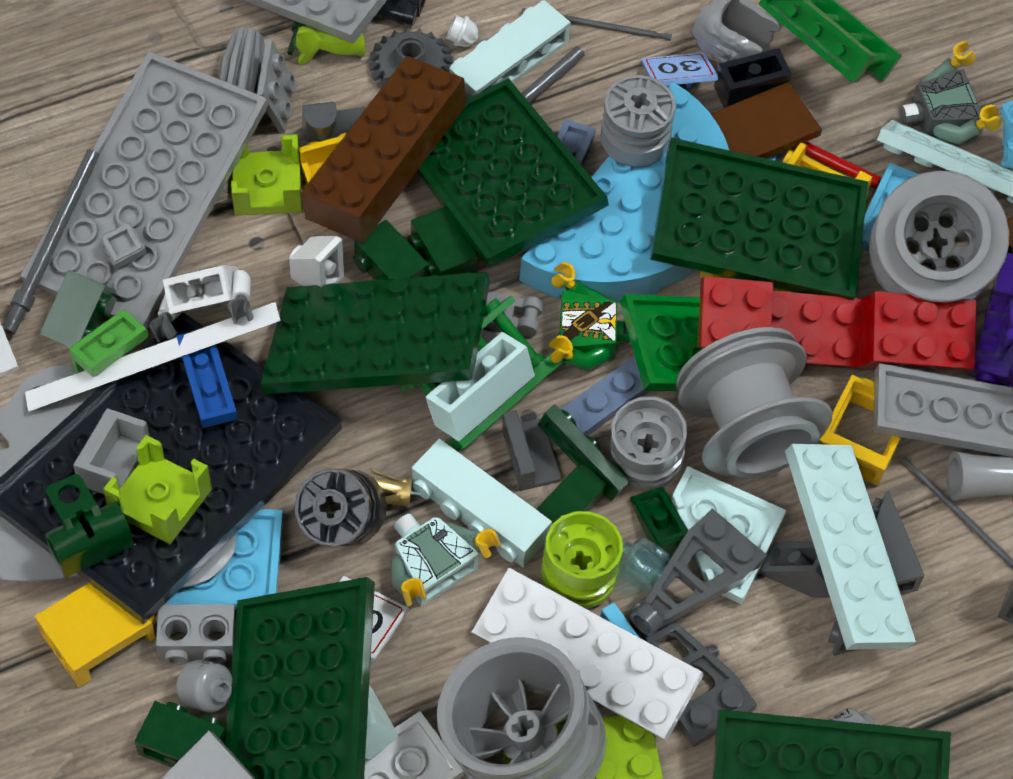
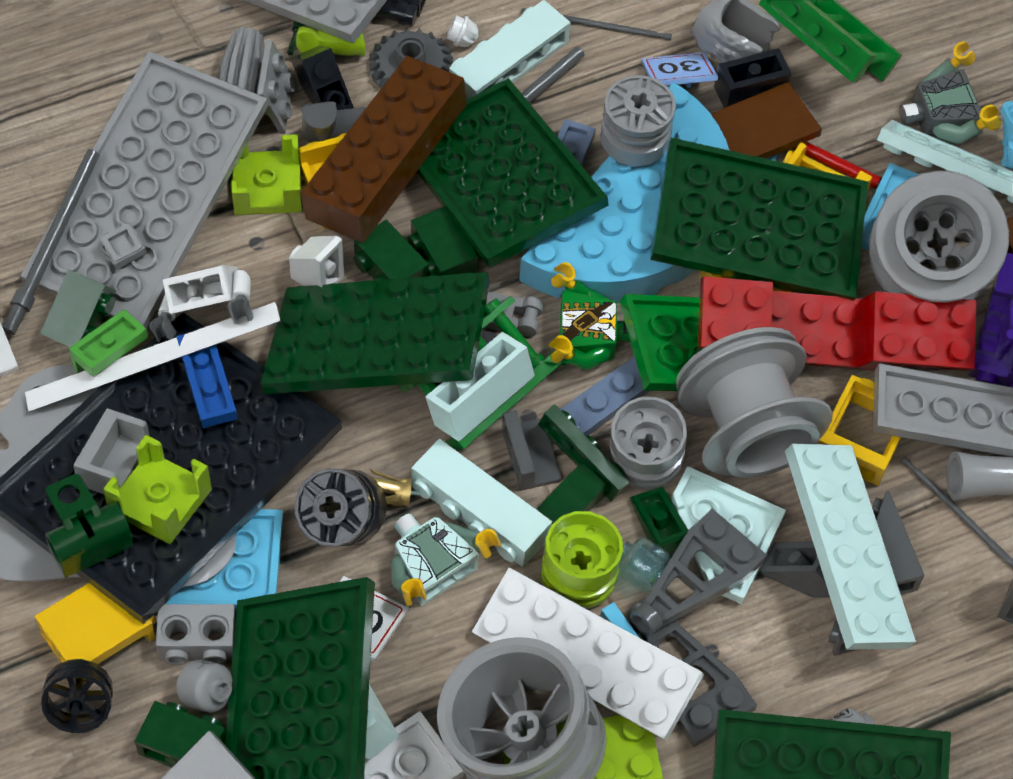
none -> black wheel [41,659,113,733]
none -> black slope [290,46,354,110]

